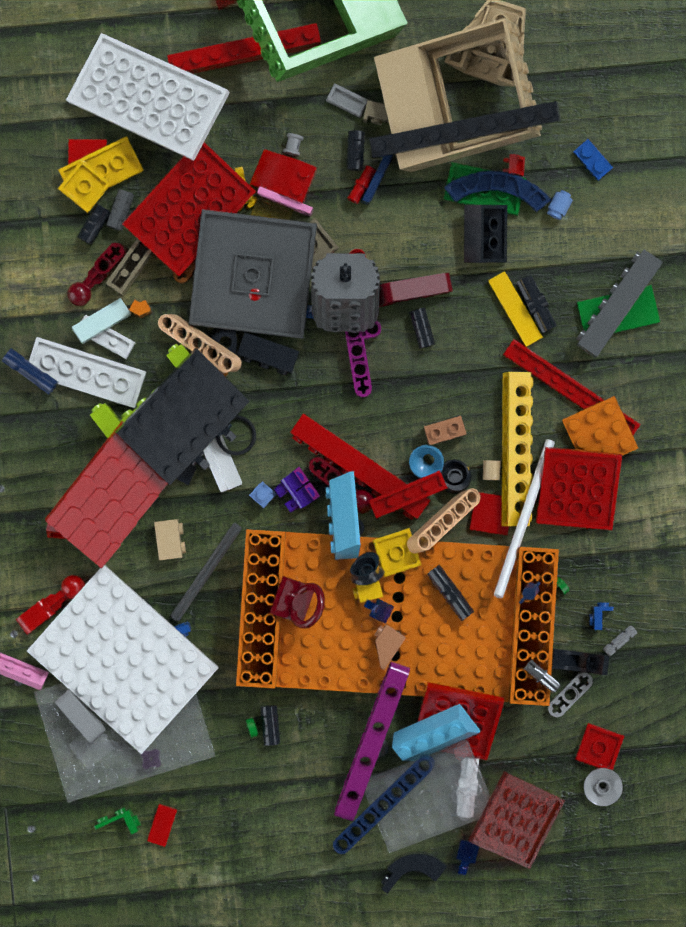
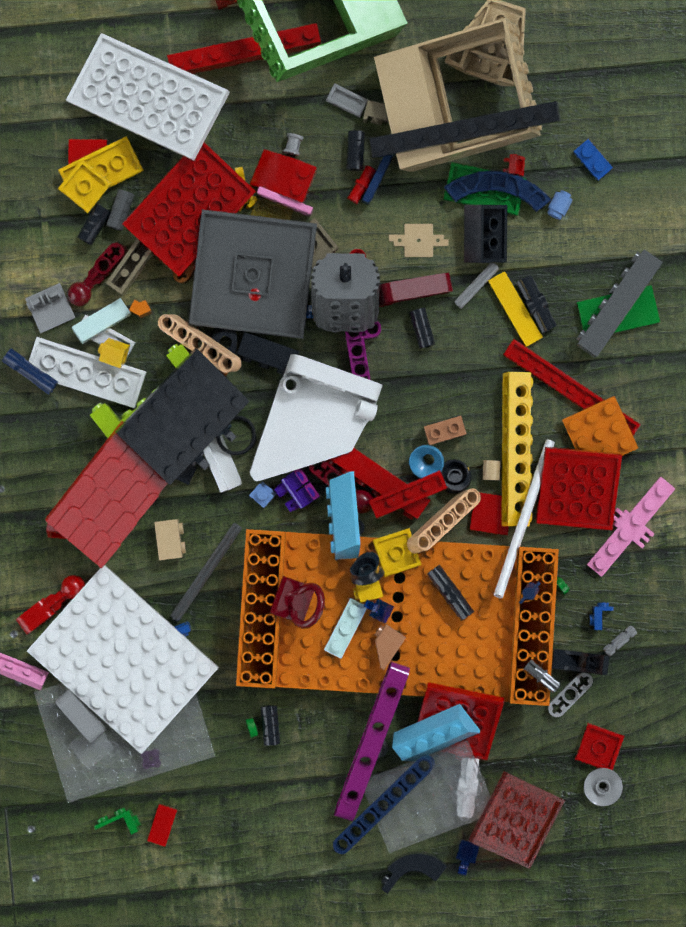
none -> light grey hinge [25,283,75,333]
none -> yellow brick [98,338,130,368]
none -> white panel [250,354,382,481]
none -> light aqua plate [324,598,368,658]
none -> tan piece [389,224,449,257]
none -> light grey axle [454,263,499,308]
none -> bright pink hinge [586,477,675,577]

